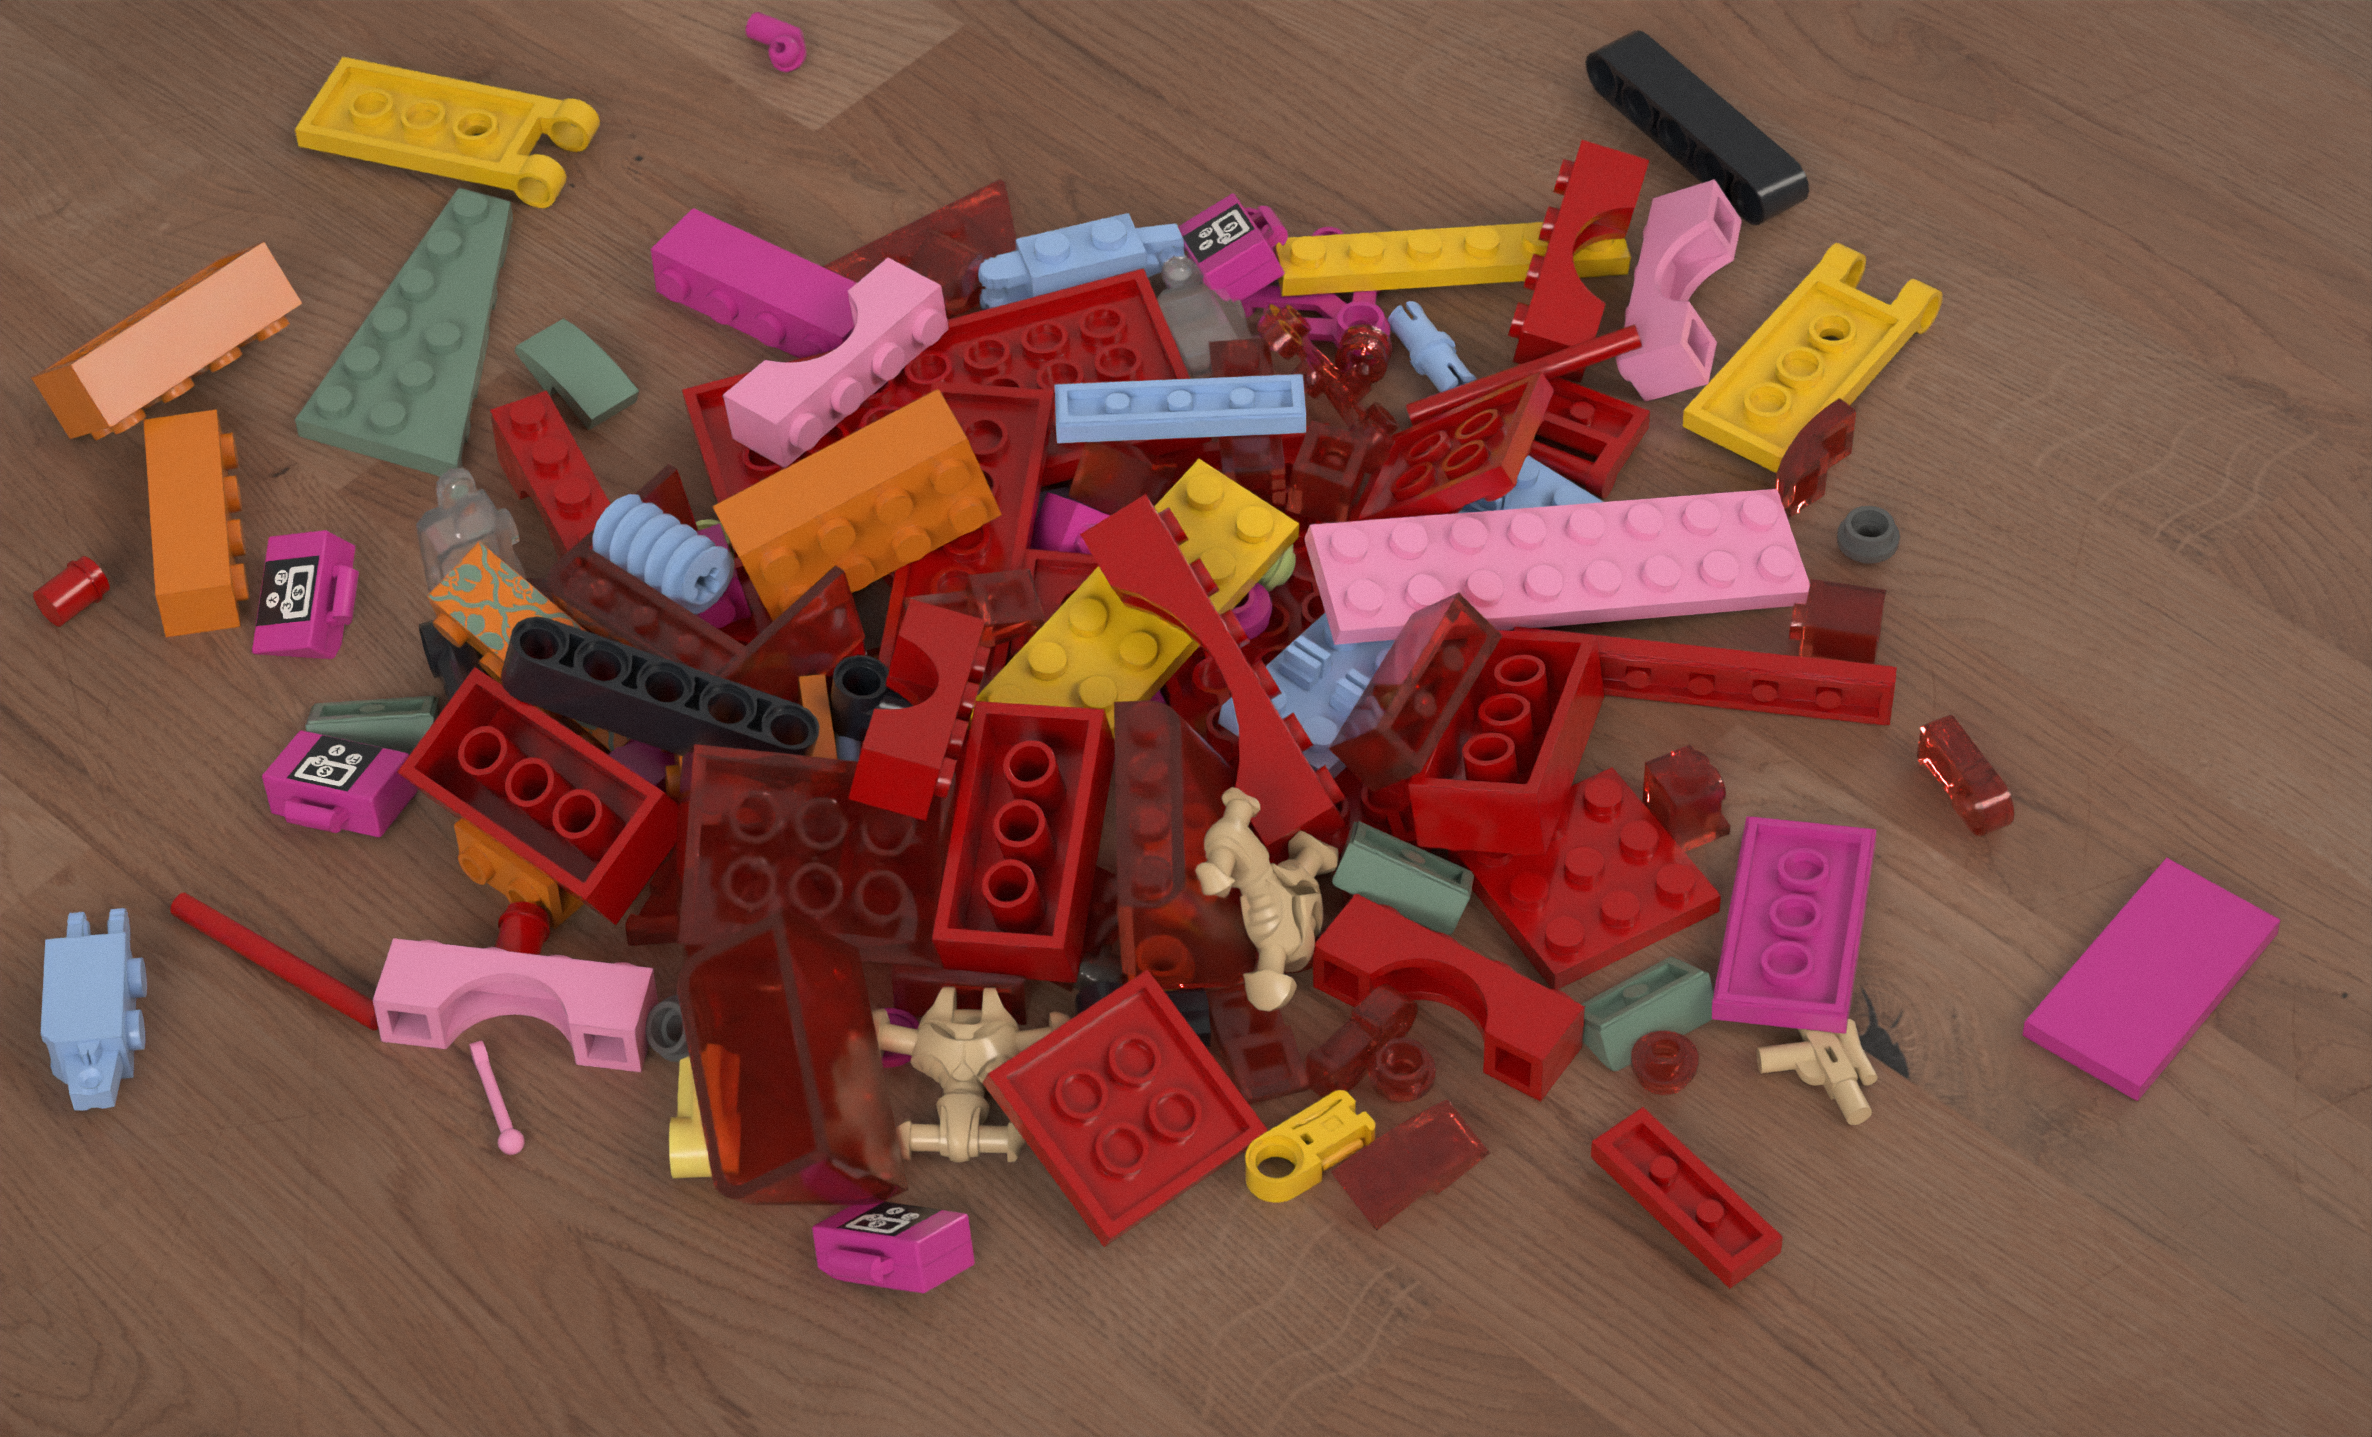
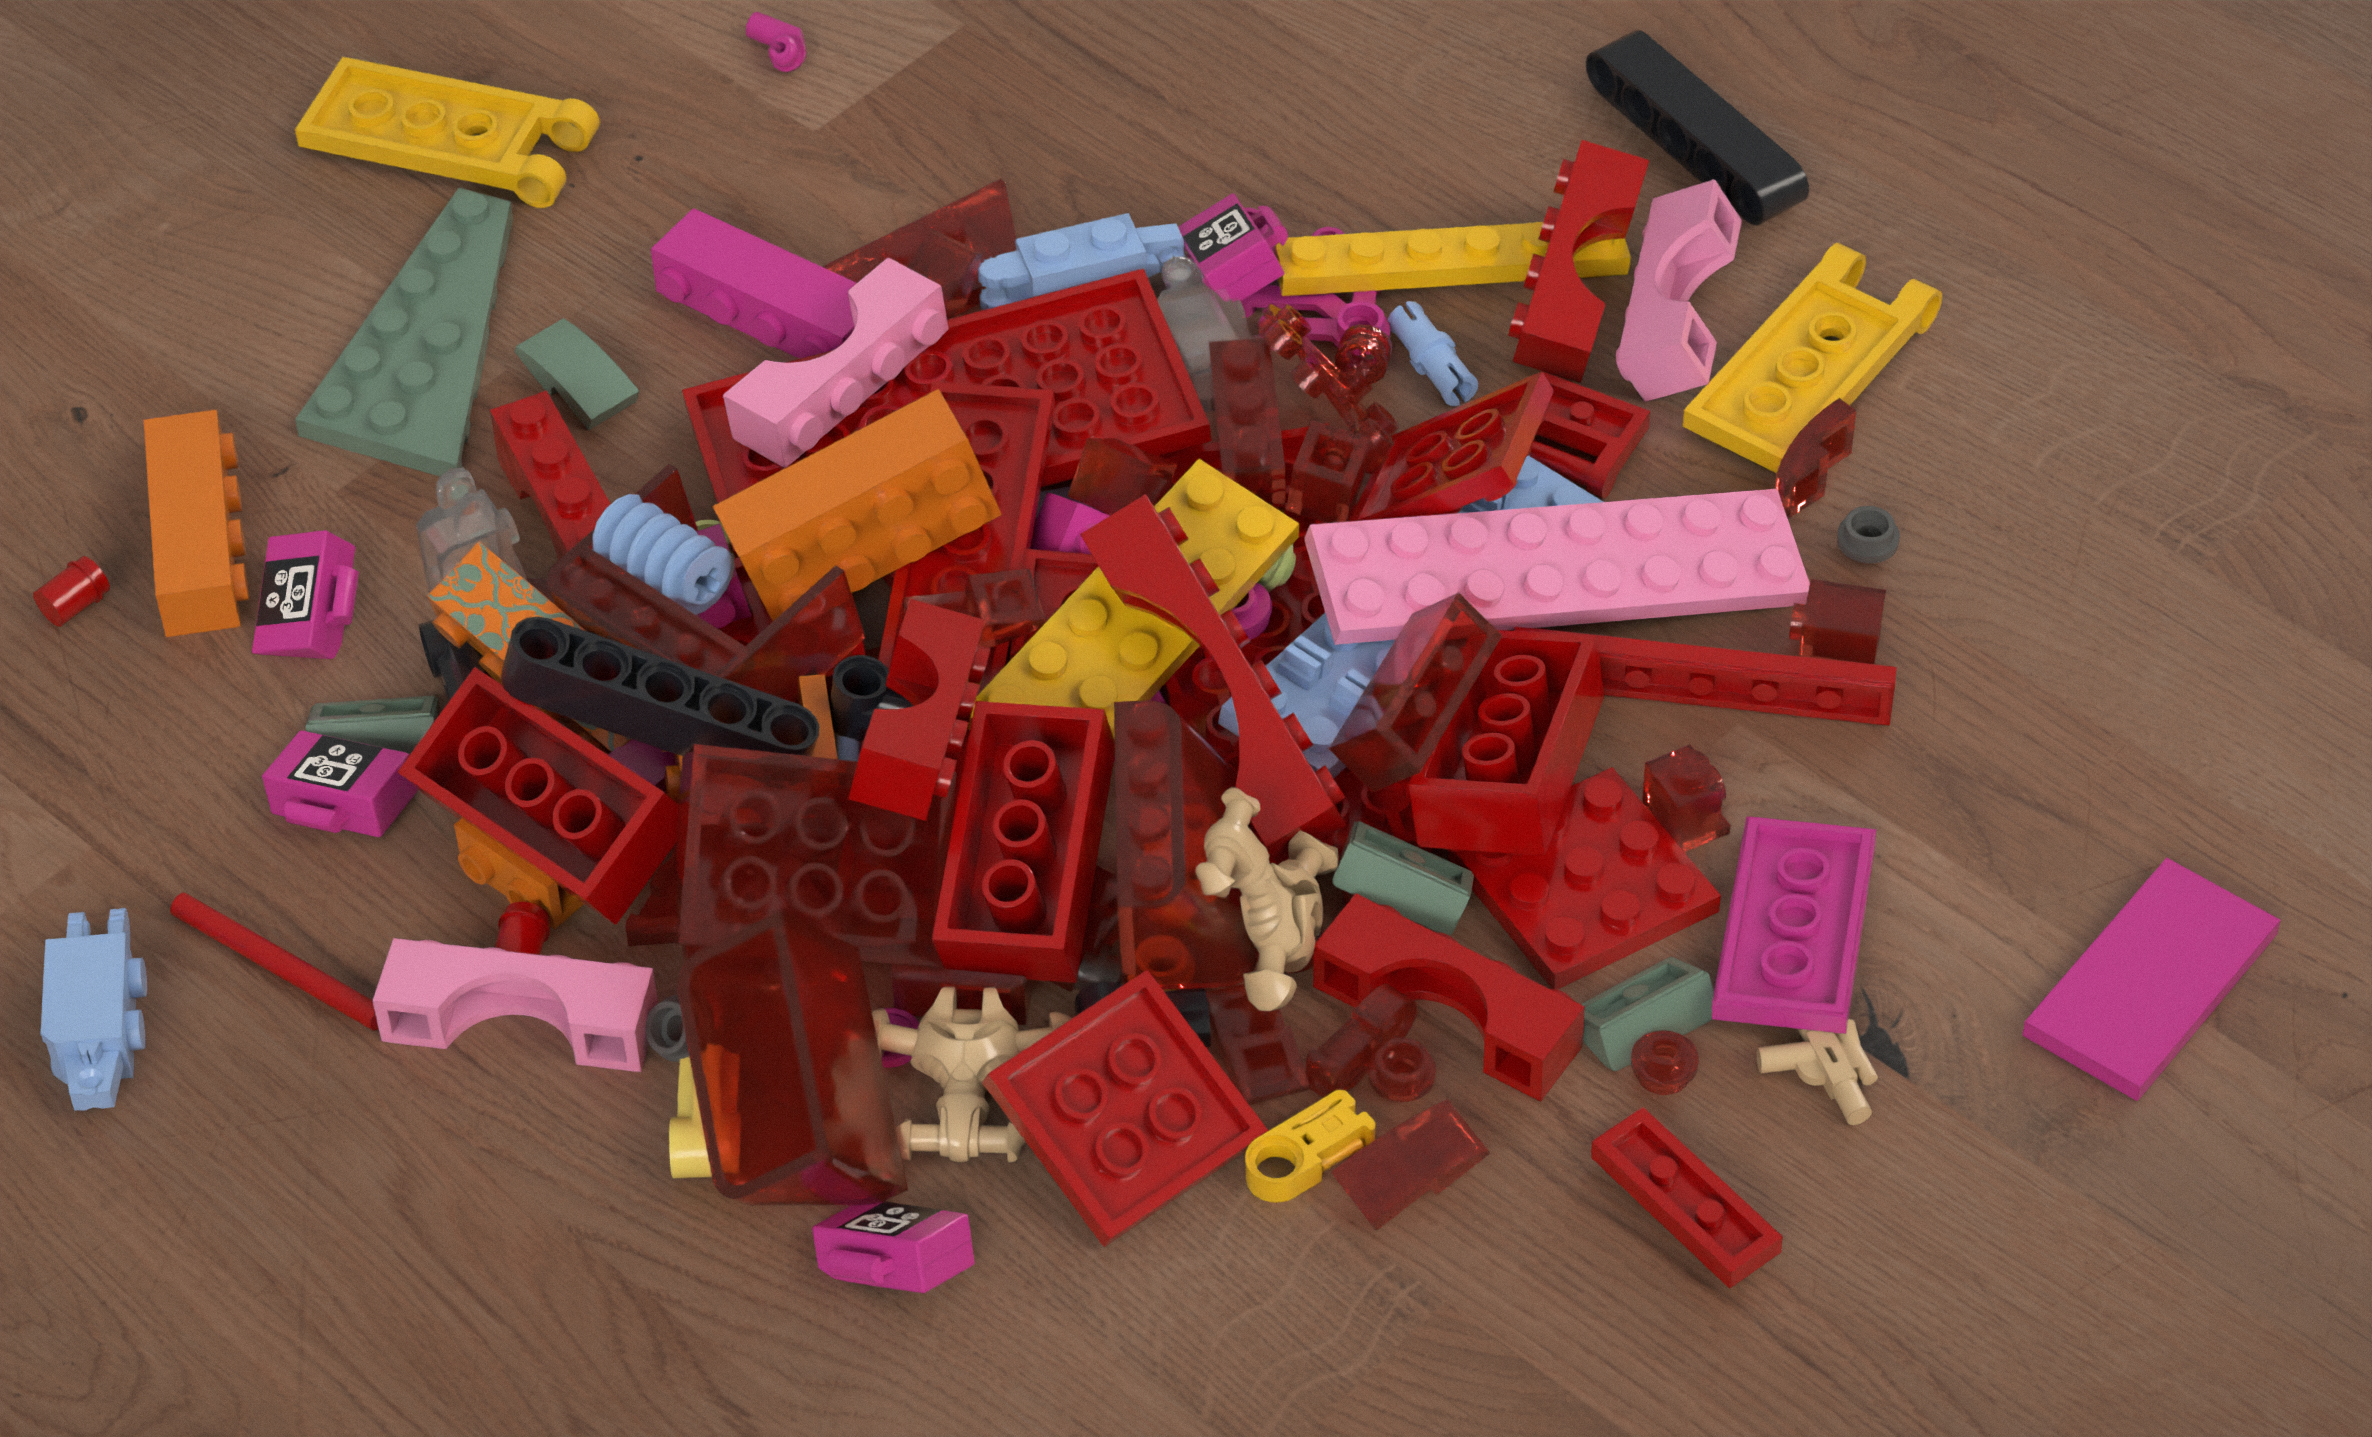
orange brick [31,242,302,441] -> none
bright pink hinge [469,1040,525,1155] -> none
light blue tile [1055,374,1306,443] -> none
red bar [1406,324,1643,426] -> none
clear red piece [1917,714,2014,837] -> none

